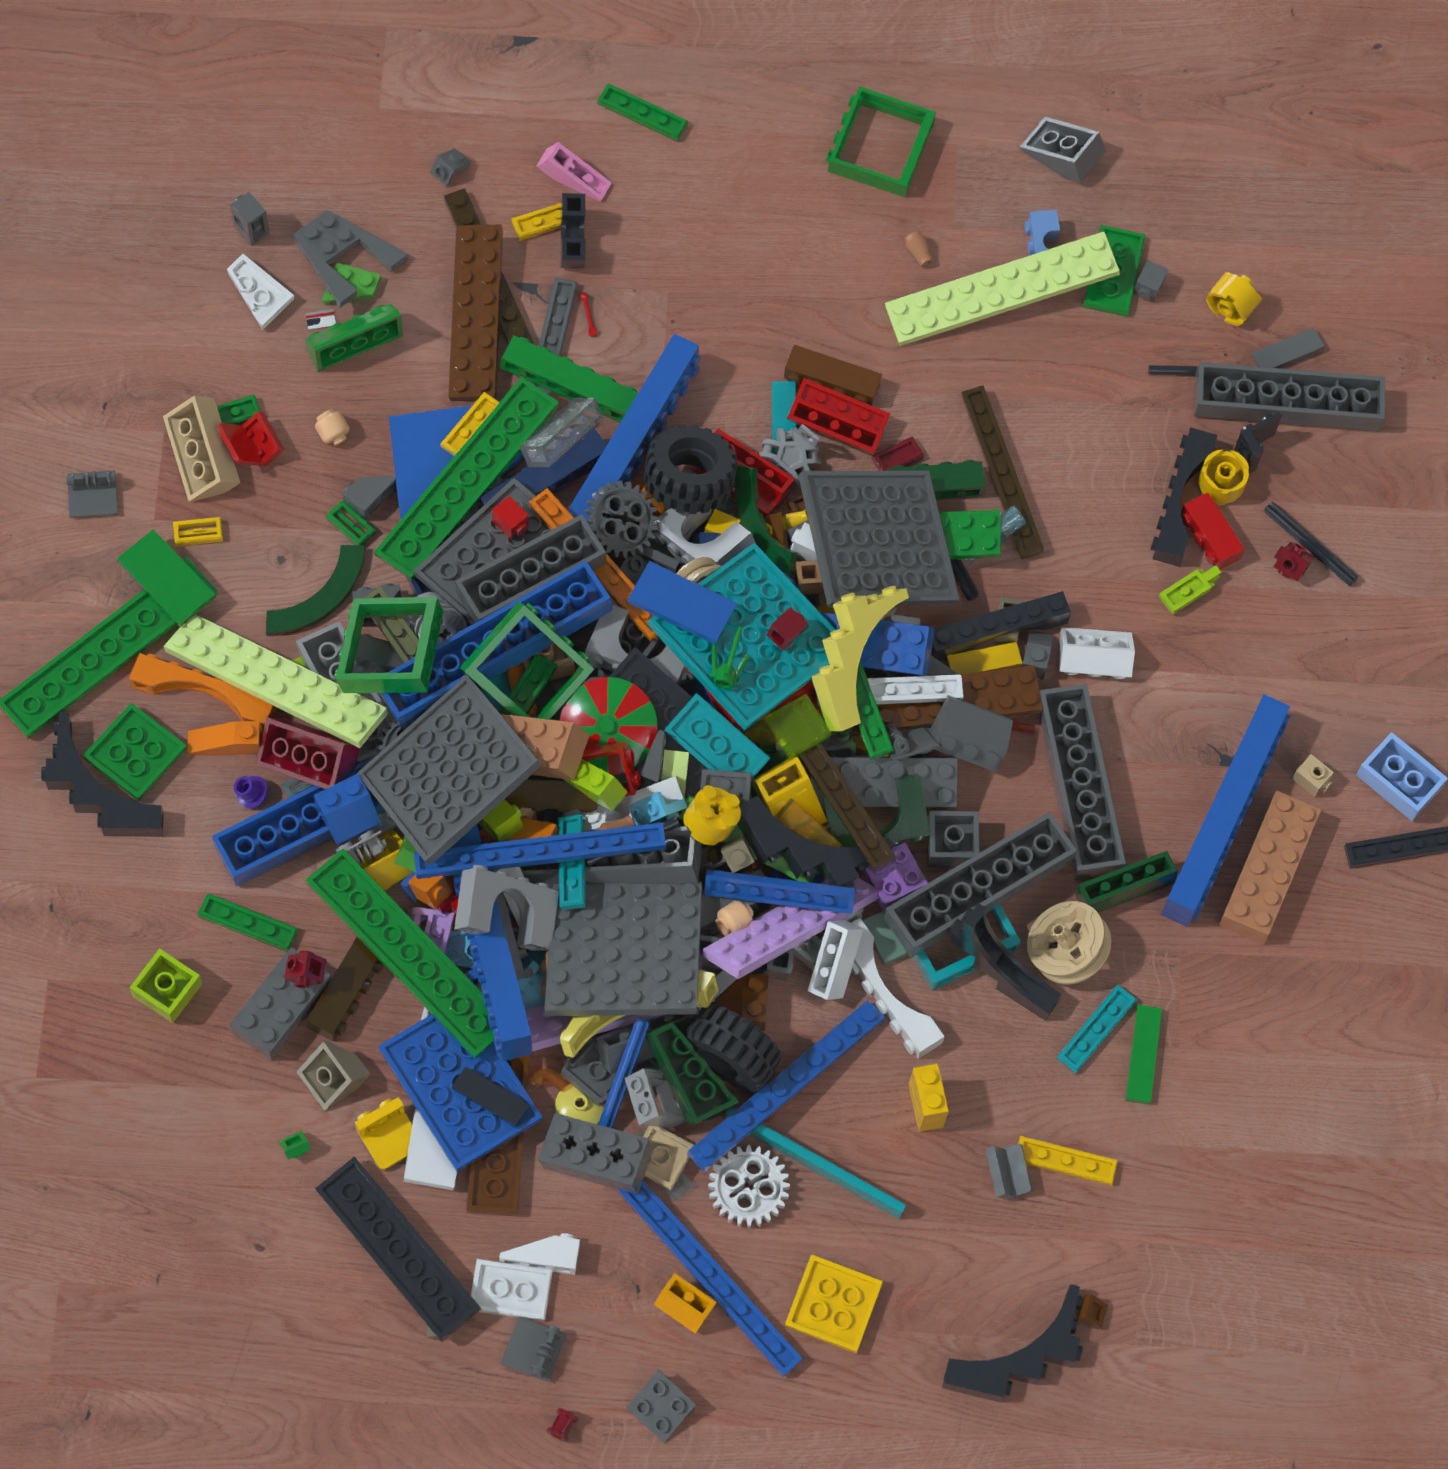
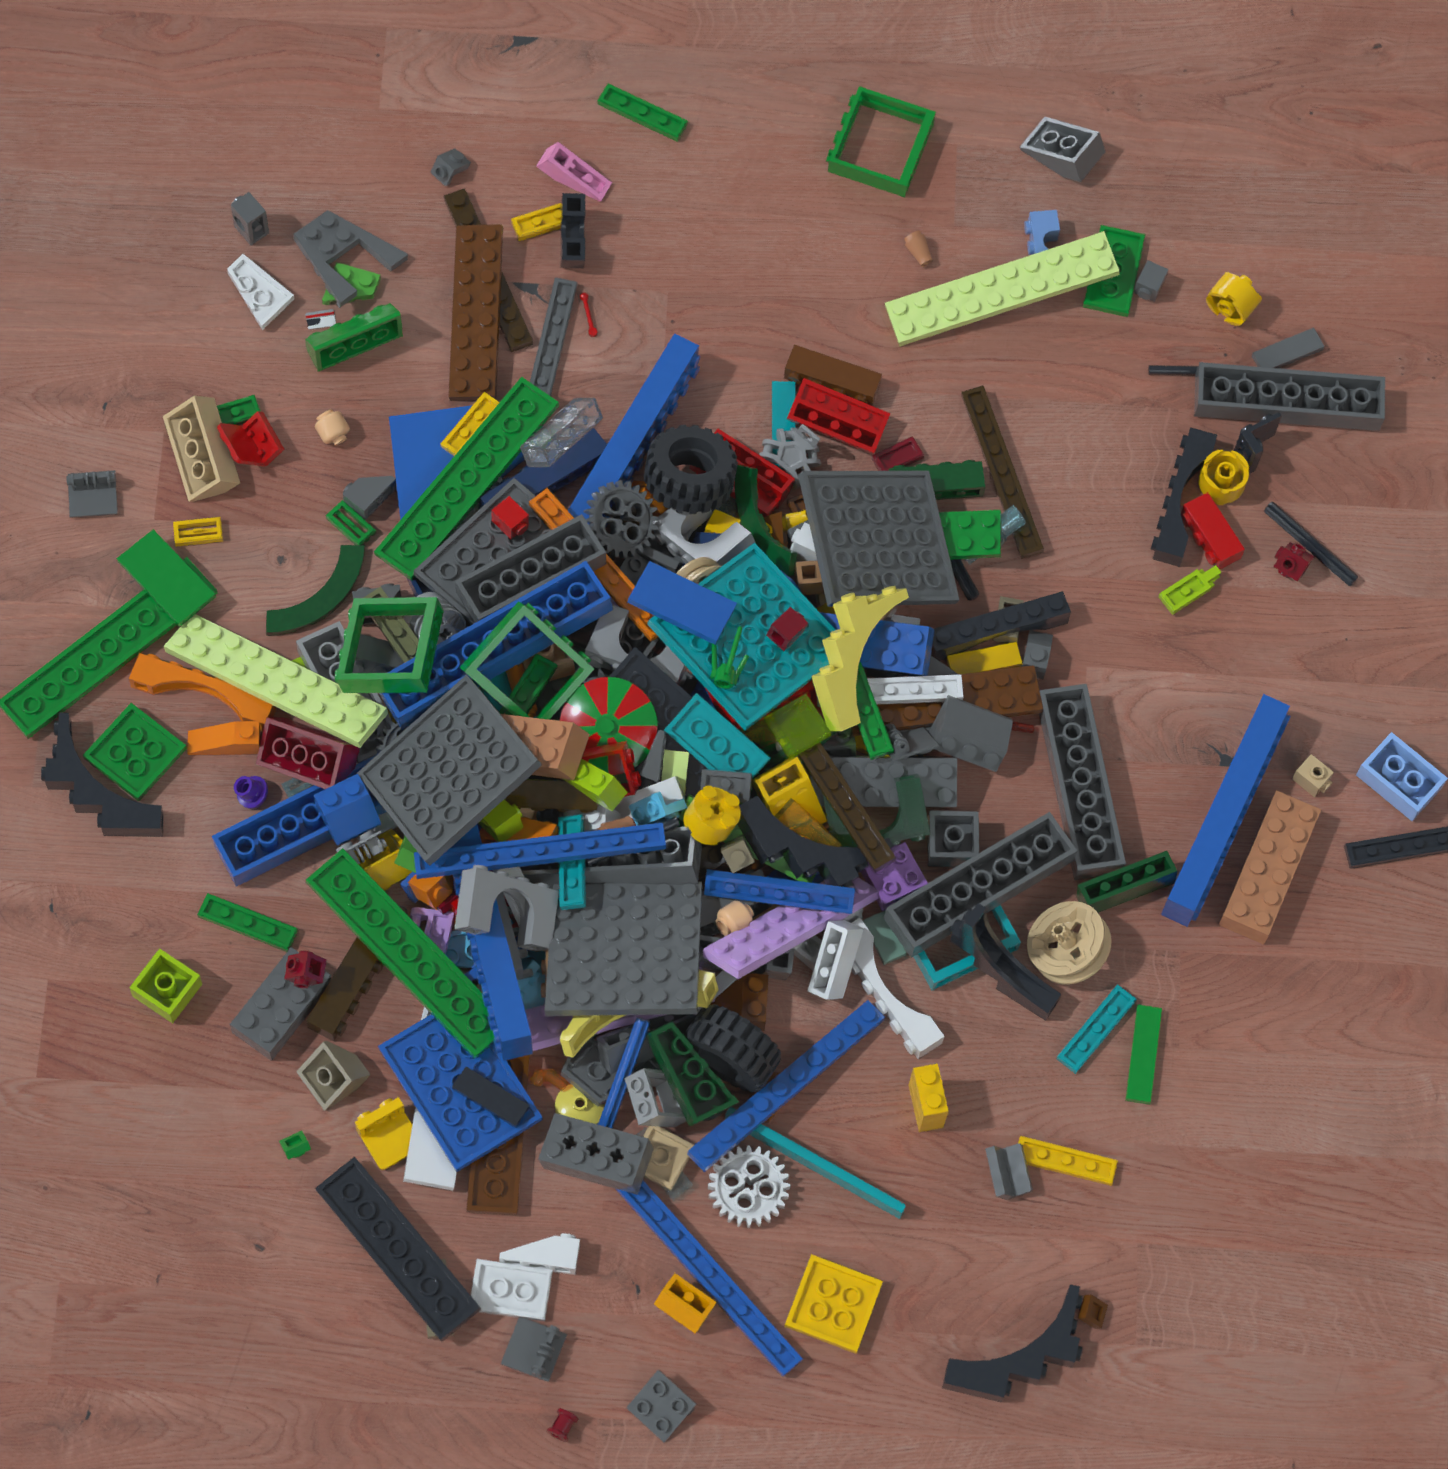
green brick [500,335,638,423] -> none
white slope [1059,627,1135,679] -> none

